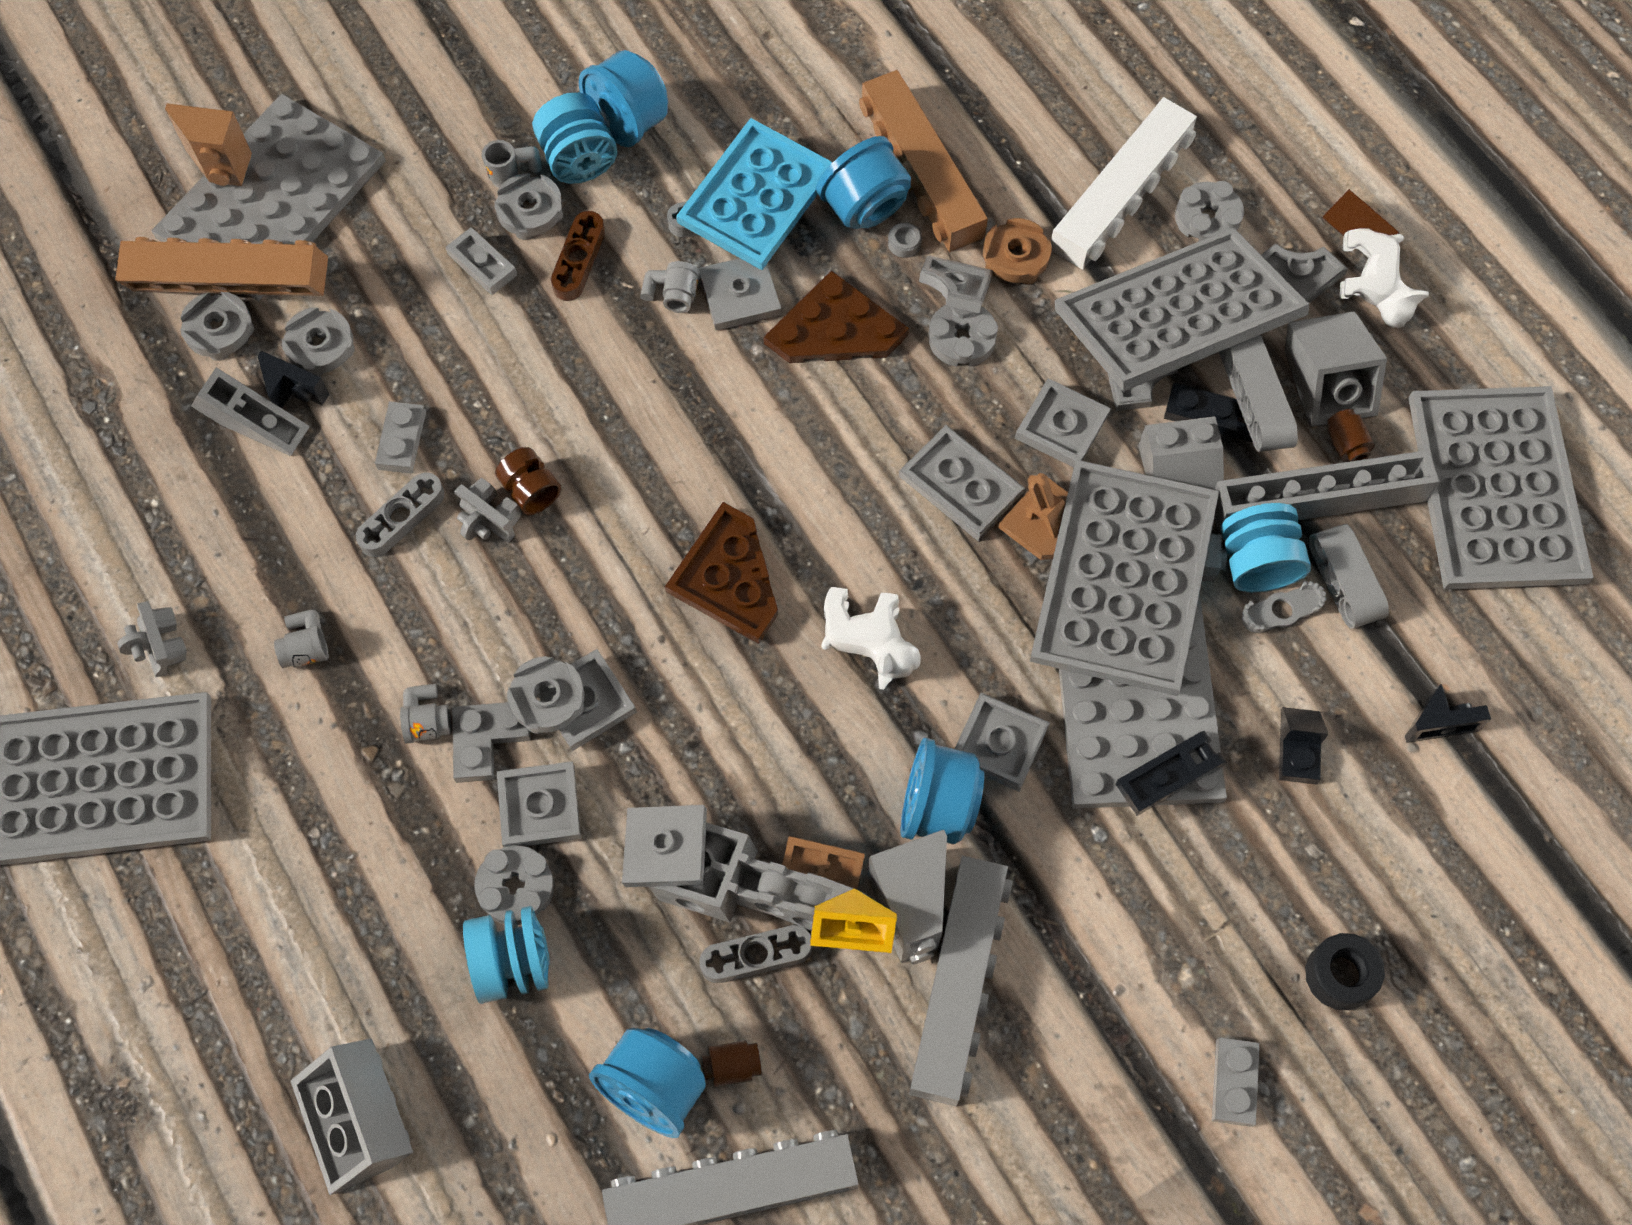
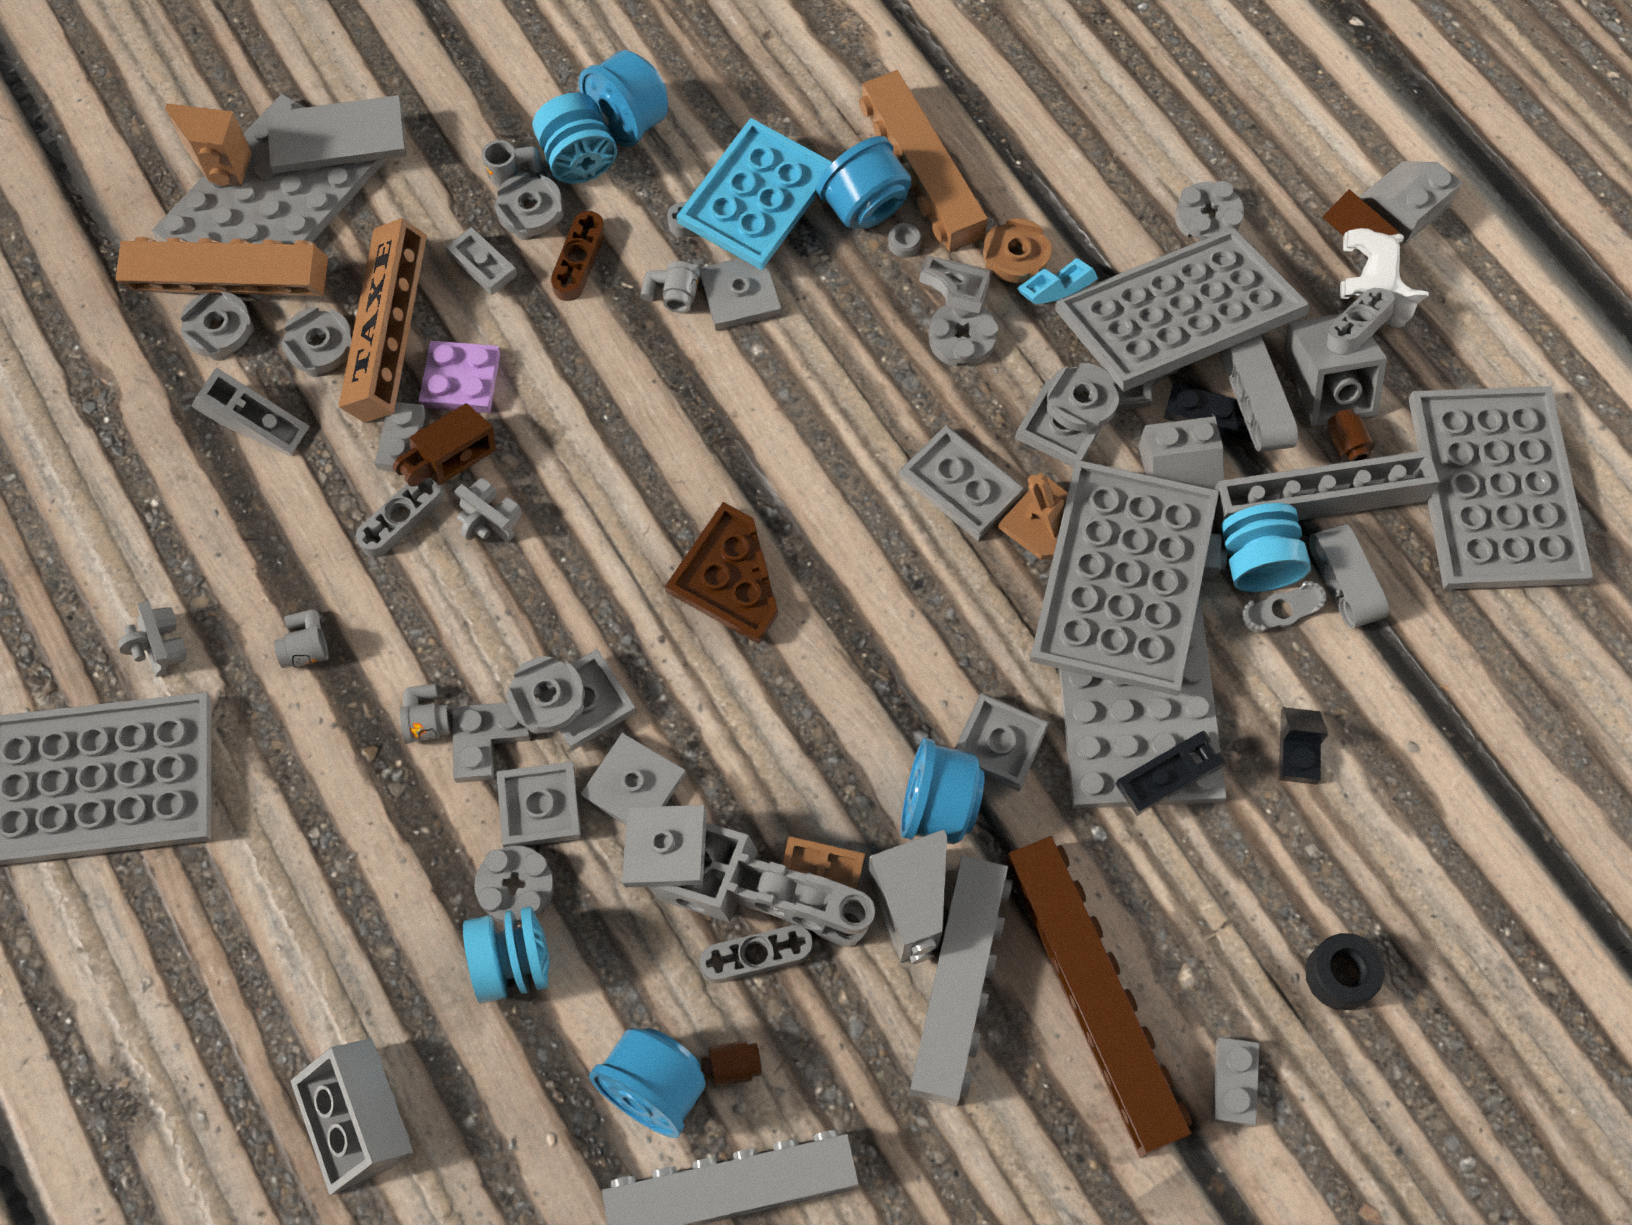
black slope [258,351,330,408] -> none
reddish brown wheel [495,447,562,515] -> none
reddish brown plate [764,271,909,363] -> none
yellow slope [810,888,897,953] -> none
white animal [821,587,921,690] -> none
white brick [1051,97,1197,270] -> none
light grey tile [1261,243,1348,303] -> none
black slope [1405,684,1491,743] -> none
none -> light grey tile [267,95,406,174]
none -> medium nougat brick [339,218,427,423]
none -> reddish brown brick [393,403,496,487]
none -> lavender plate [419,341,501,413]
none -> light grey plate [580,733,686,825]
none -> reddish brown brick [1005,836,1192,1158]
none -> medium azure slope [1017,258,1098,304]
none -> light grey plate [1047,363,1119,434]
none -> light grey beam [1326,288,1395,354]
none -> light grey slope [1359,161,1463,243]

